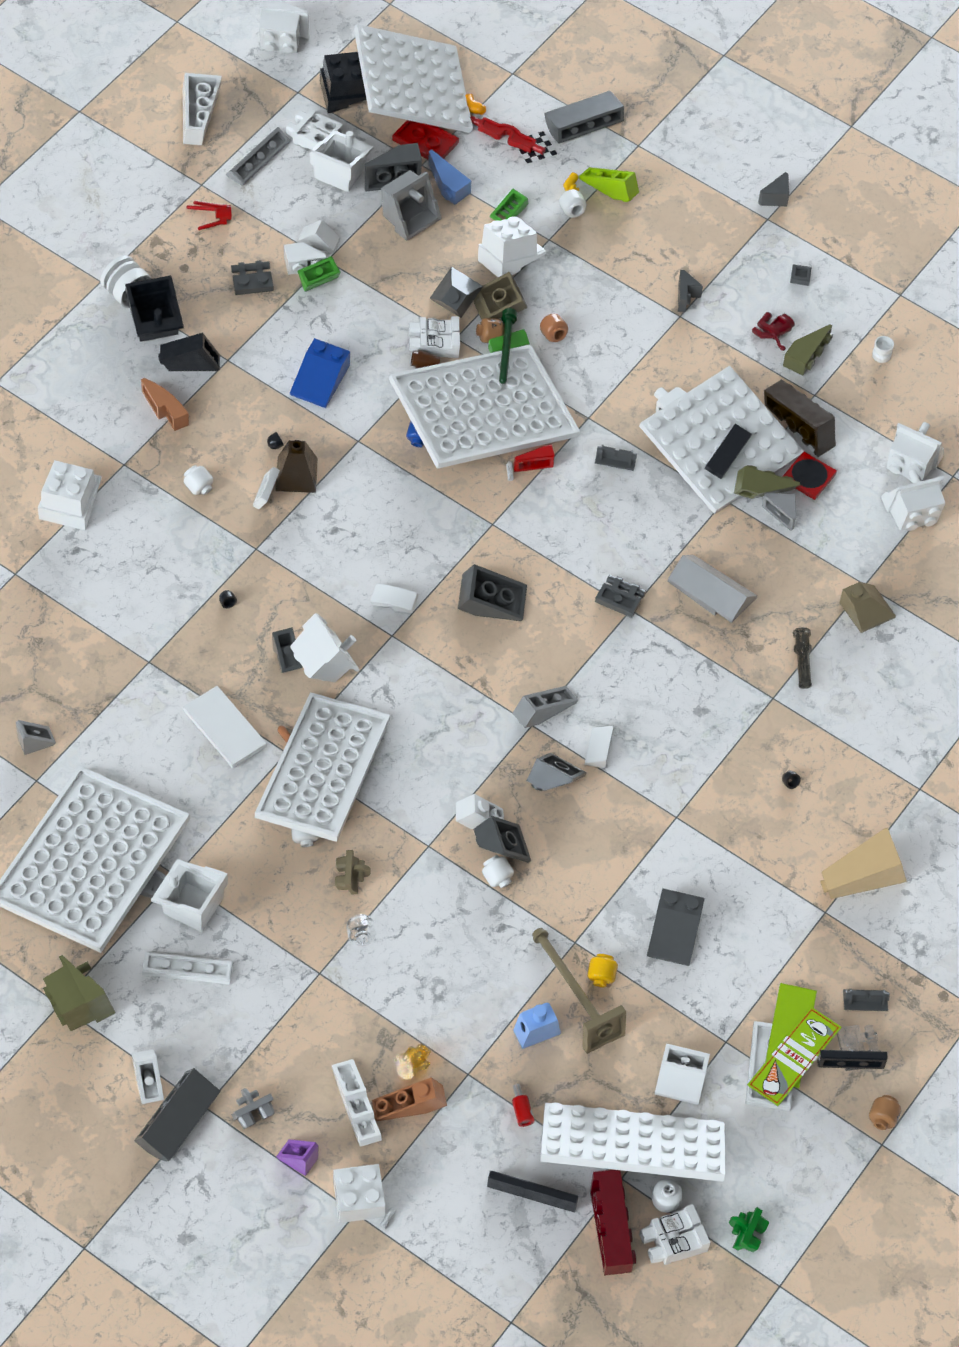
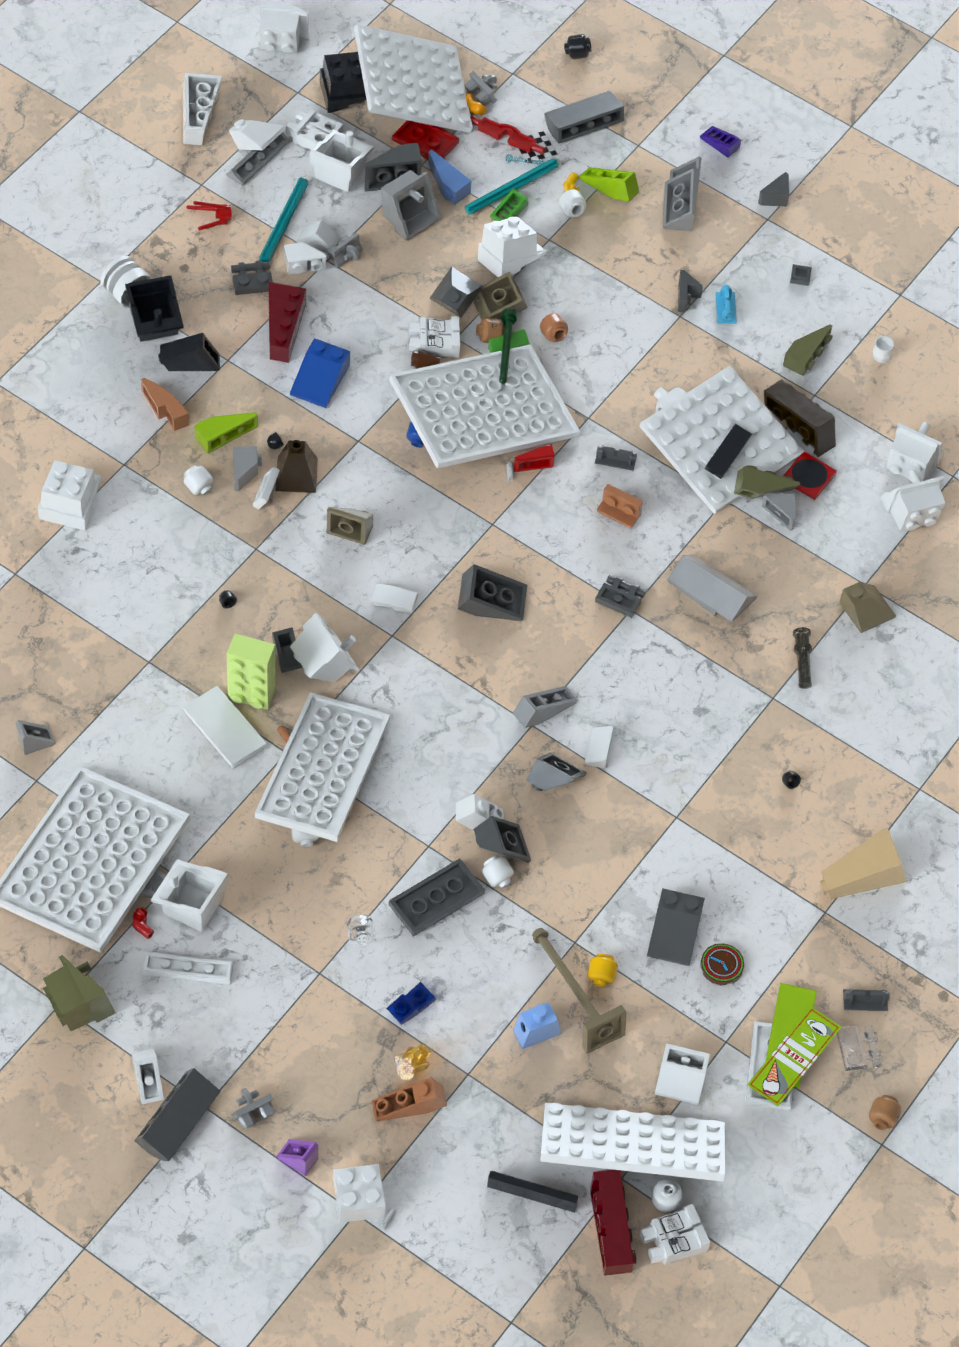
bright green slope [298,256,341,292] -> none
white slope [332,1059,382,1147] -> none
dark tan hips [335,850,371,895] -> none
red piece [512,1084,535,1127] -> none
green hips [729,1207,769,1252] -> none
dark red piece [752,312,795,351] -> none
black tile [817,1050,888,1069] -> none
none -> red arm [132,907,155,939]
none -> lime slope [194,412,258,453]
none -> yellowish green piece [227,633,276,710]
none -> white slope [229,119,286,150]
none -> light grey slope [233,446,262,491]
none -> teal axle [259,177,308,262]
none -> dark red wedge [268,282,306,363]
none -> light grey hips [327,233,363,268]
none -> dark tan slope [327,507,373,545]
none -> clear blue slope [386,982,436,1025]
none -> dark grey plate [388,858,485,937]
none -> light grey hips [464,71,497,105]
none -> teal axle [465,158,559,215]
none -> clear light blue hinge [505,154,544,166]
none -> black head [564,34,592,60]
none -> nougat bracket [597,484,643,528]
none -> light grey slope [663,156,702,231]
none -> dark purple slope [700,126,741,158]
none -> tile [700,943,744,986]
none -> medium azure hinge [715,285,737,324]

